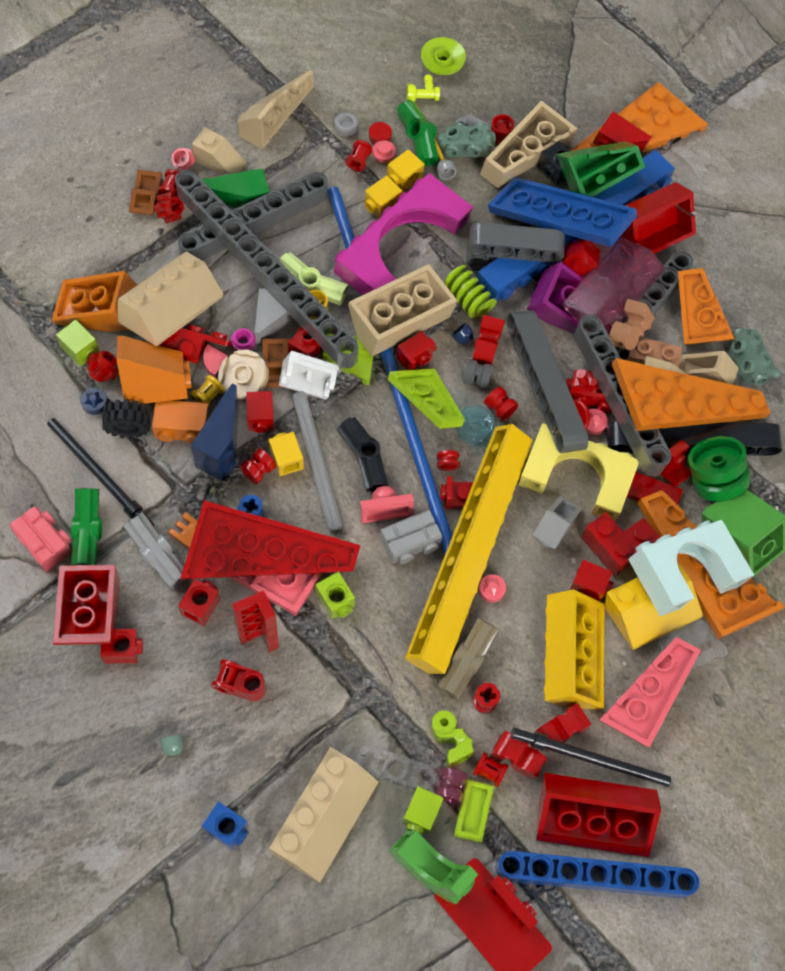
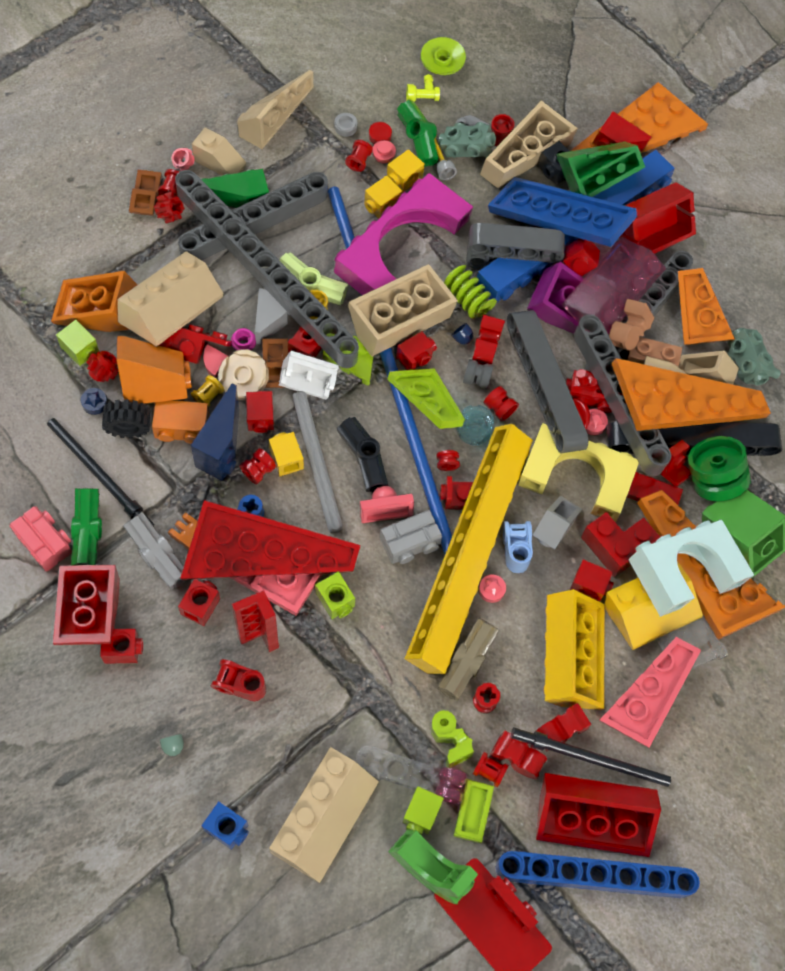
none -> light blue piece [502,521,533,573]

